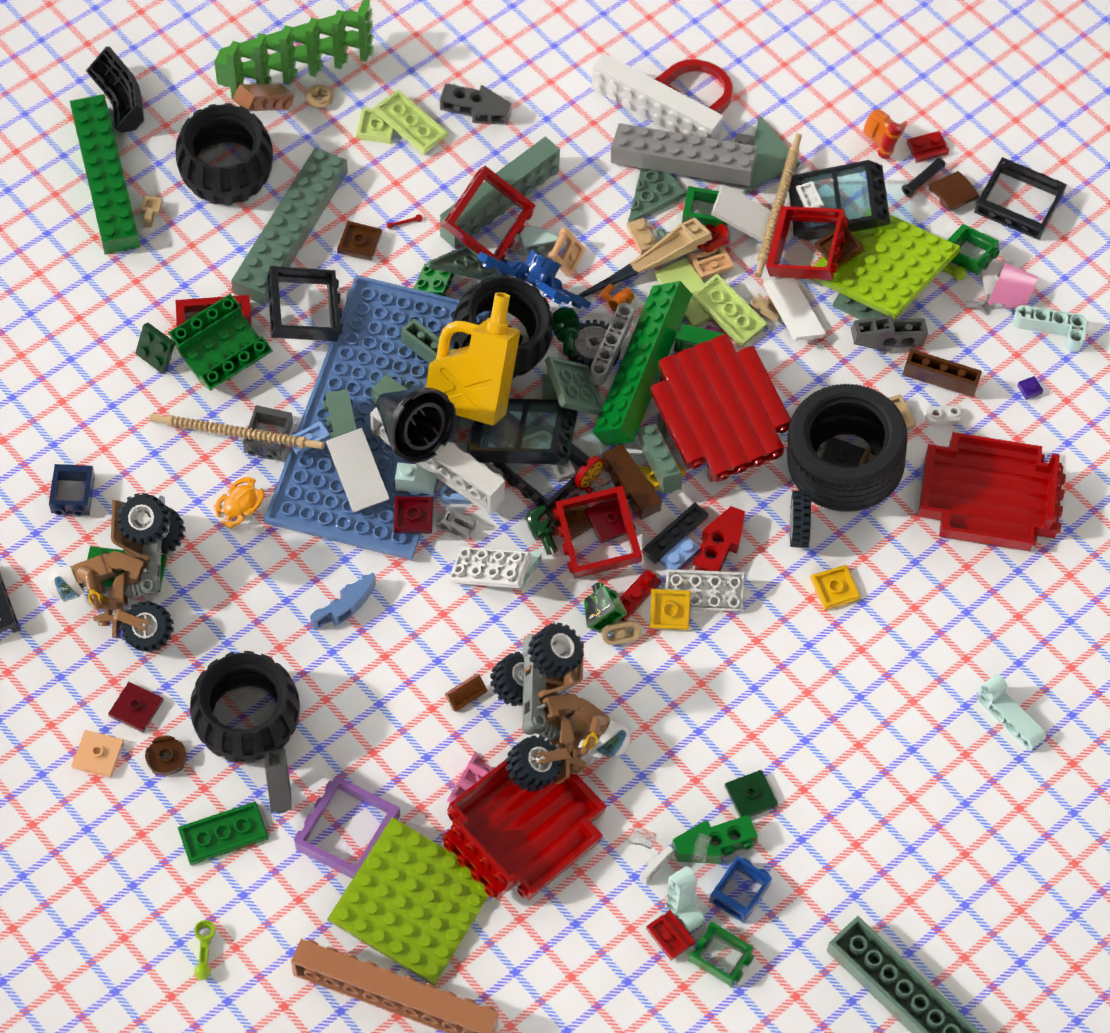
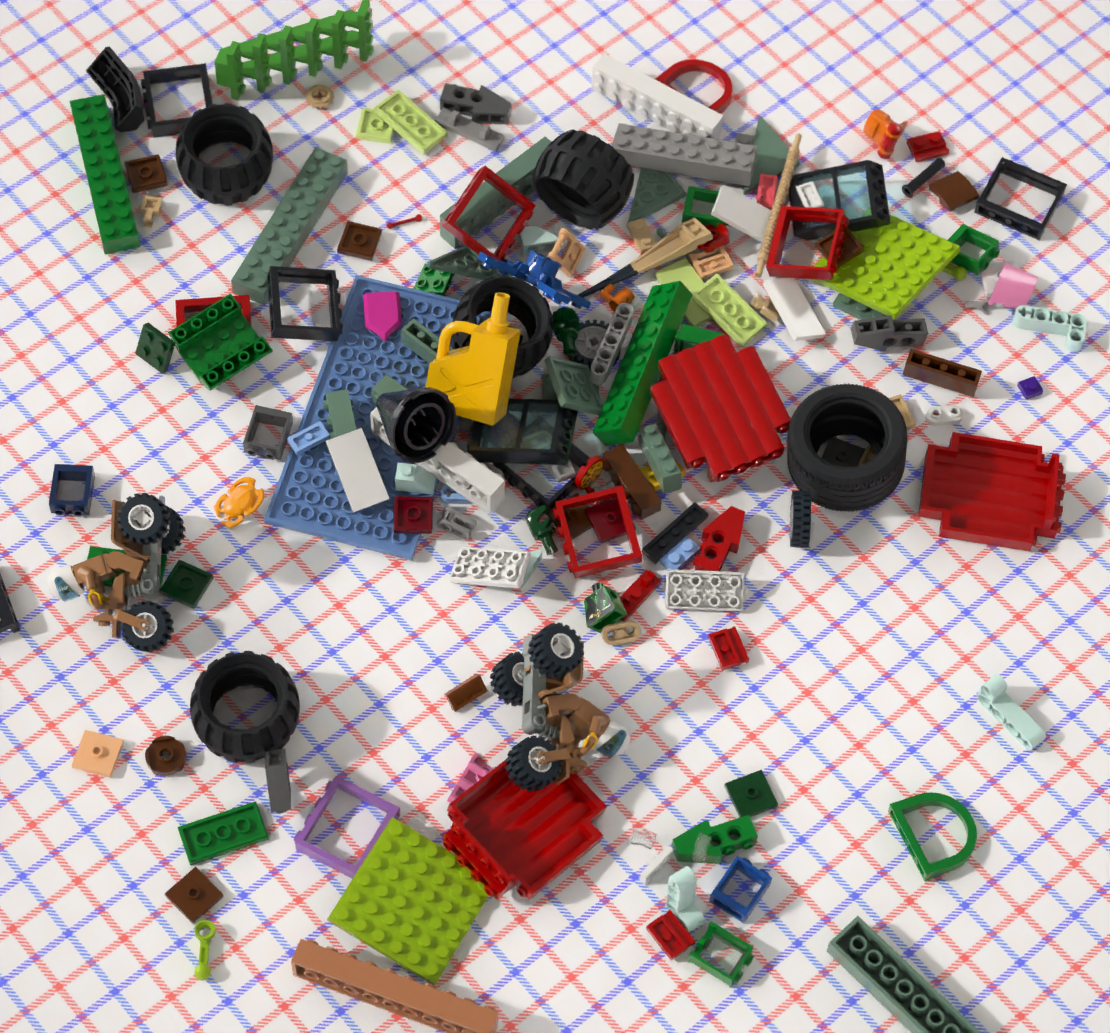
dark red plate [108,681,164,733] -> none
tan hose [150,414,325,450] -> none
nougat brick [232,83,295,111] -> none
medium blue slope [310,572,376,630] -> none
yellow tile [650,589,691,630] -> none
yellow tile [810,565,861,611] -> none
none -> reddish brown plate [124,154,168,193]
none -> black window [141,63,213,138]
none -> dark green plate [160,559,214,609]
none -> reddish brown plate [164,867,224,924]
none -> dark pink tile [363,291,402,341]
none -> light grey hinge [435,108,505,152]
none -> black tyre [532,129,634,230]
none -> red plate [708,626,749,671]
none -> coral plate [756,174,778,210]
none -> green window [888,792,977,882]

